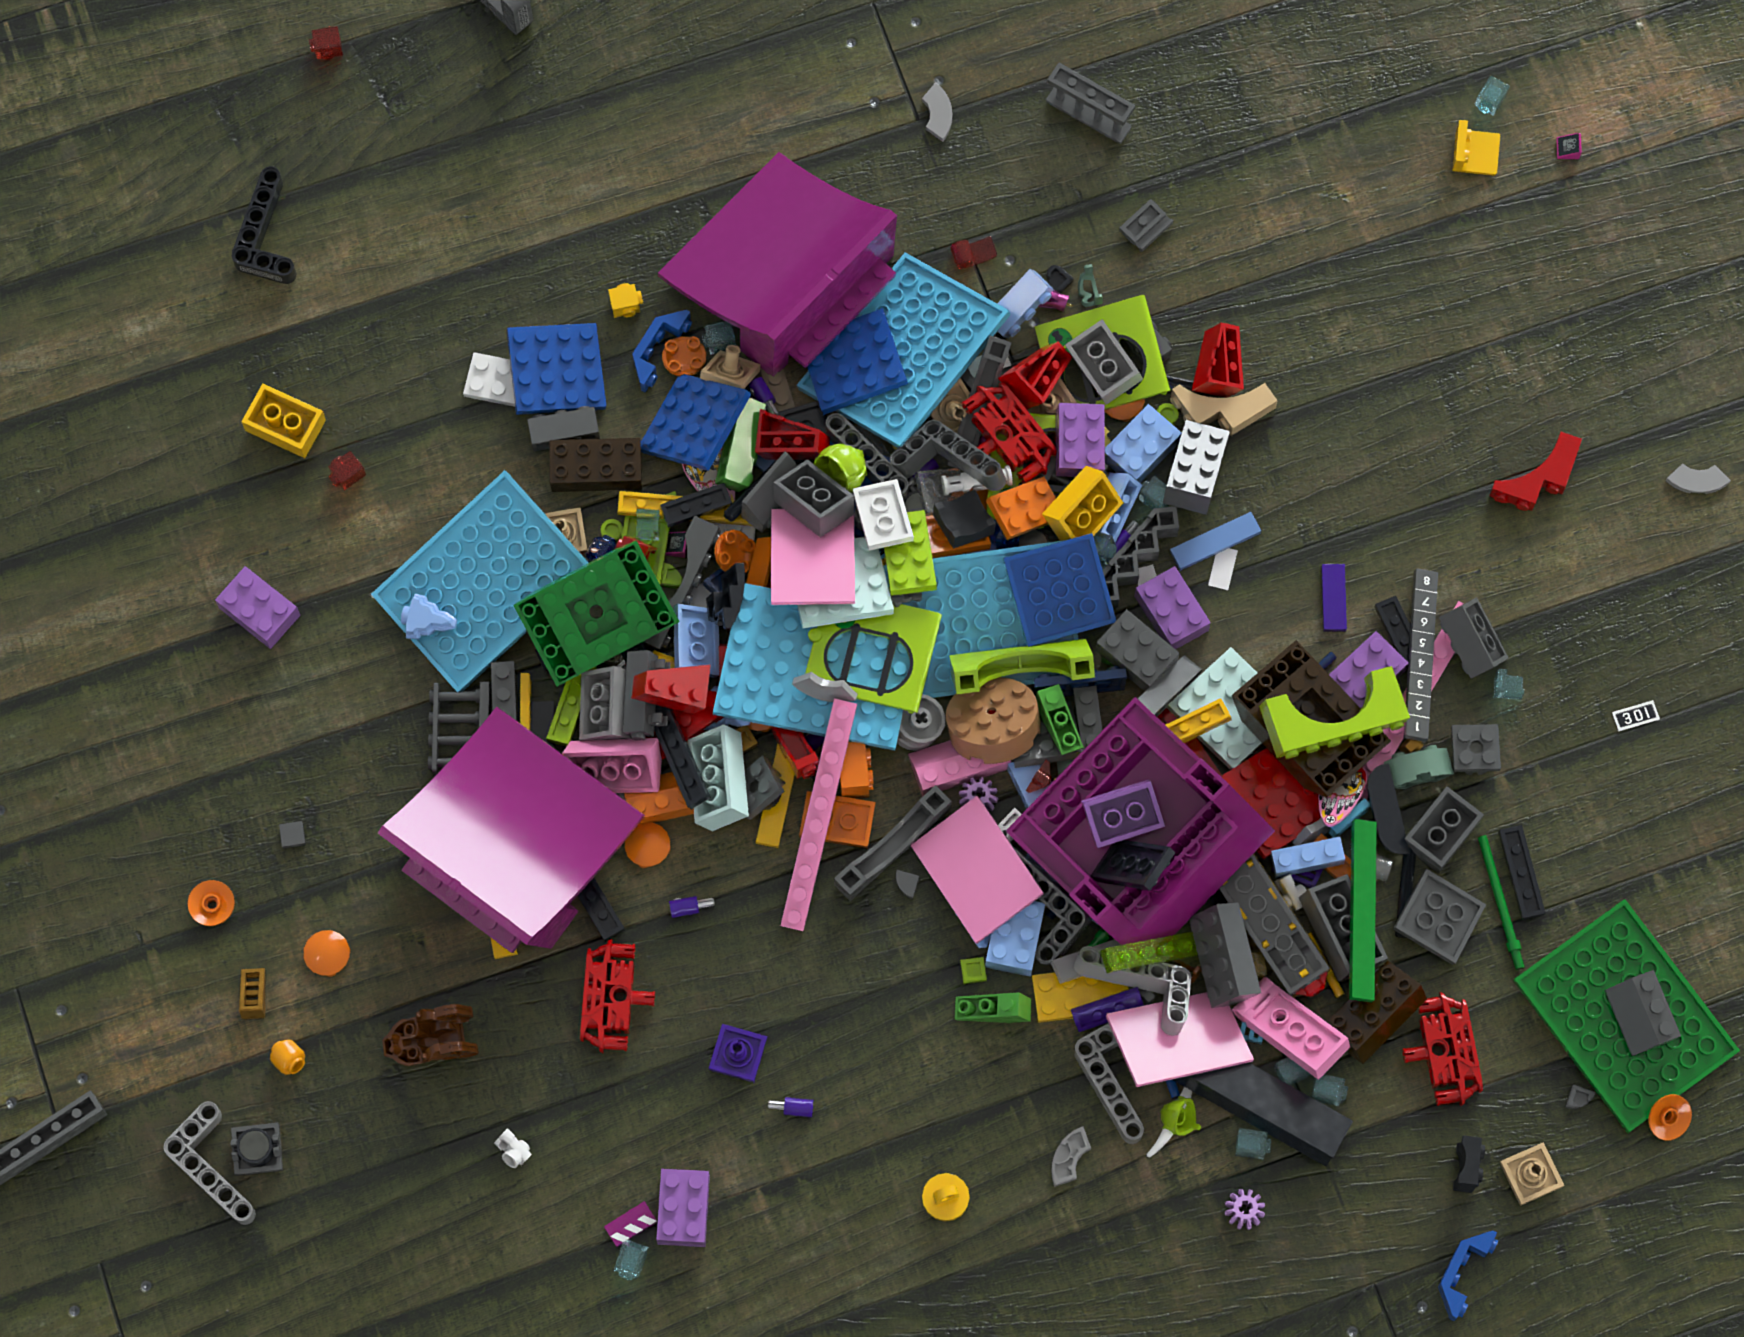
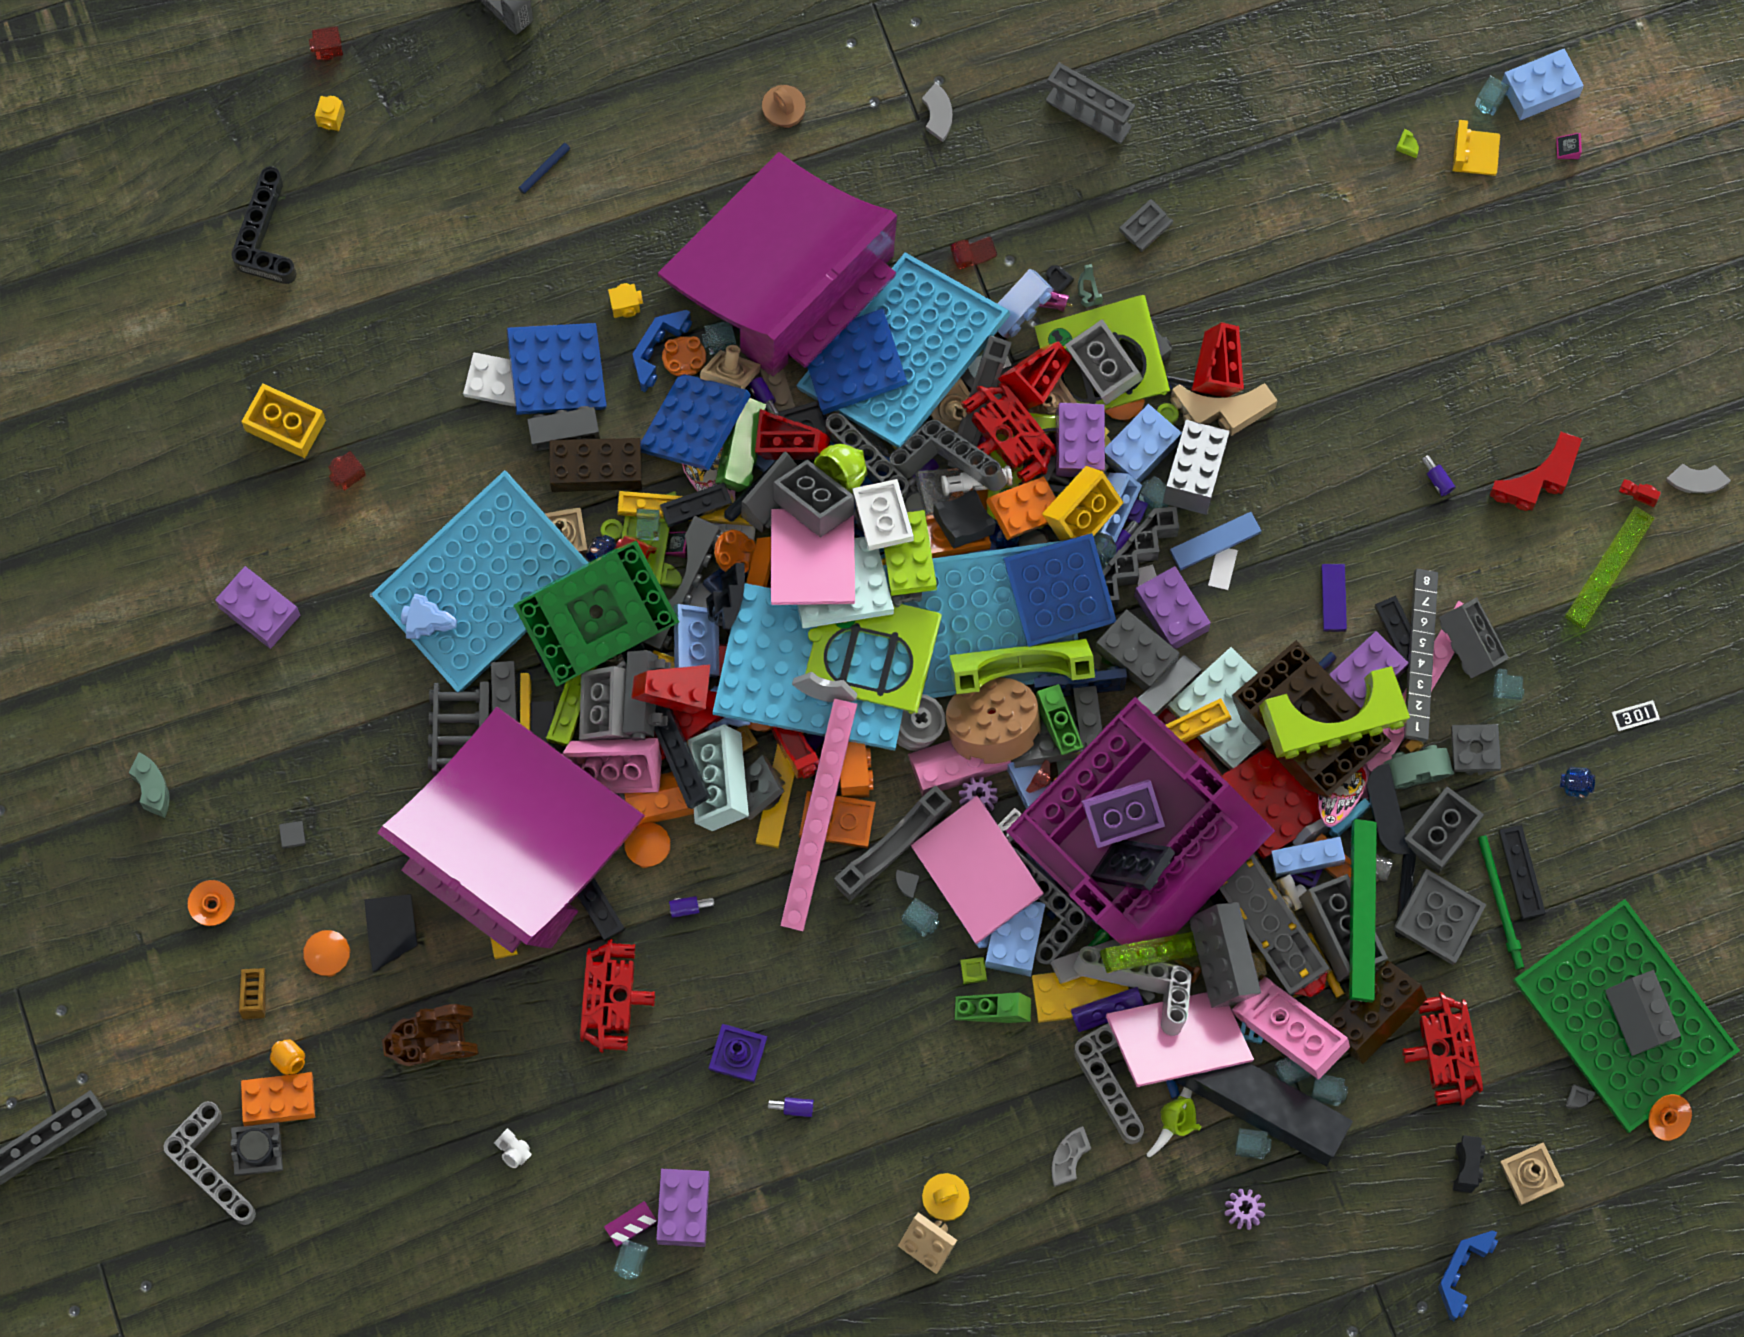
none -> sand green brick [129,753,169,818]
none -> orange plate [241,1072,315,1127]
none -> yellow brick [315,96,345,131]
none -> black slope [364,894,418,972]
none -> dark blue bar [518,142,570,194]
none -> medium nougat tile [762,85,806,128]
none -> tan plate [898,1212,957,1274]
none -> clear light blue brick [902,898,939,937]
none -> dark purple plate [1126,499,1148,525]
none -> lime tile [1396,129,1419,158]
none -> dark purple piece [1422,455,1456,496]
none -> light blue brick [1501,49,1584,120]
none -> clear blue head [1560,766,1595,798]
none -> clear neon green plate [1565,506,1655,629]
none -> red plate [1619,479,1661,507]

